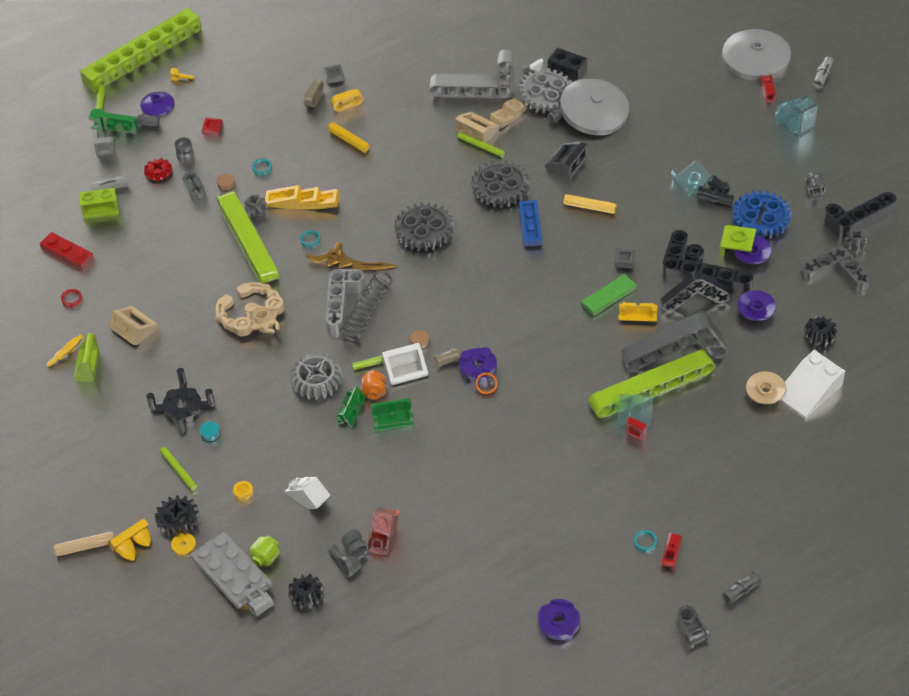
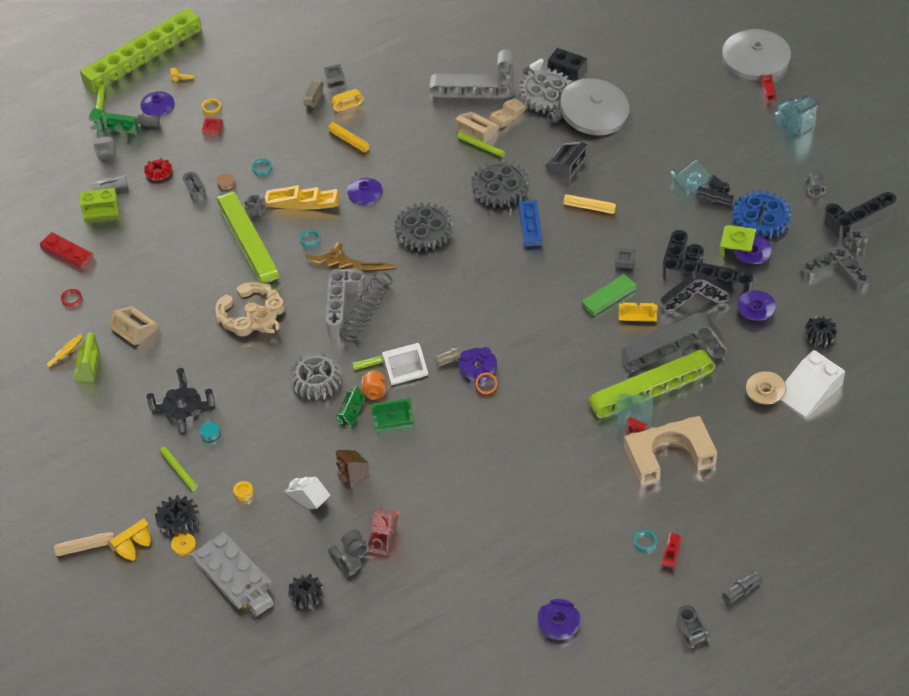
dark grey wheel [174,137,194,162] -> none
lime head [249,536,280,567] -> none
medium nougat tile [410,330,429,349] -> none
light grey pin [813,57,834,88] -> none
none -> yellow piece [202,99,221,115]
none -> reddish brown slope [335,450,370,487]
none -> dark purple dish [347,177,383,205]
none -> tan arch [624,416,718,485]

